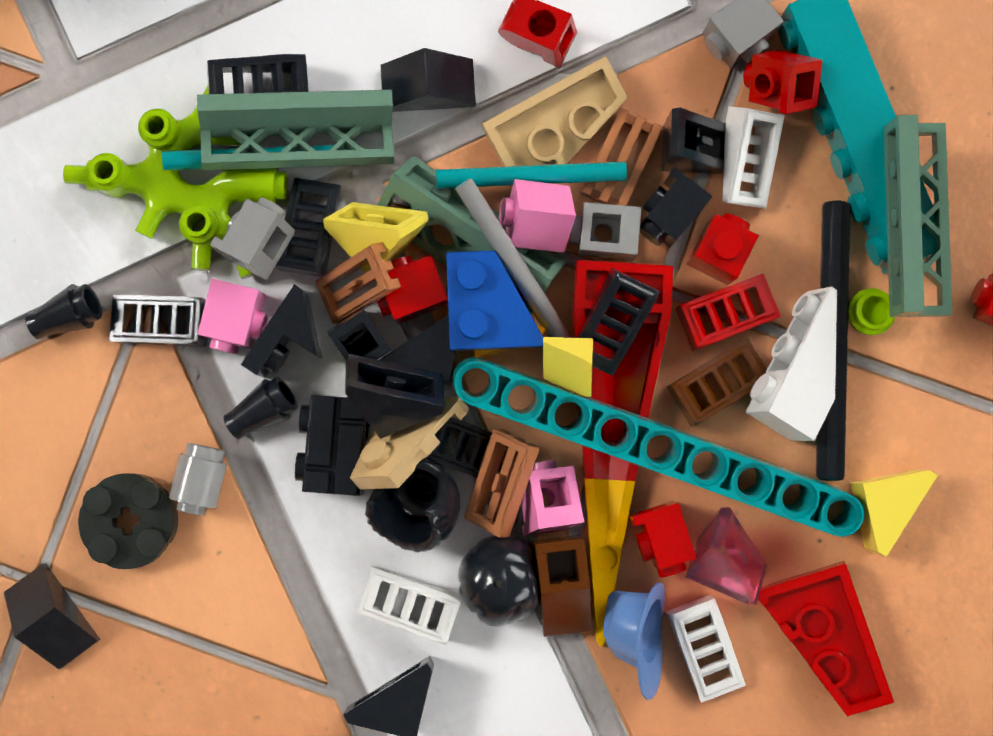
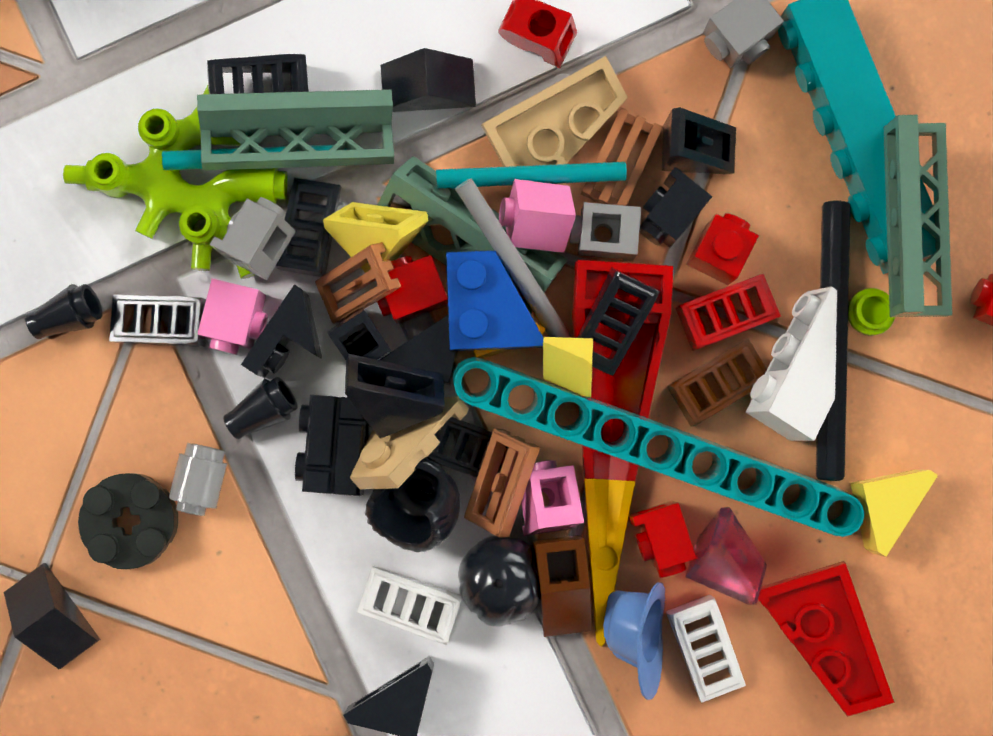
white slope [722,106,785,209] -> none
red brick [743,50,822,114] -> none

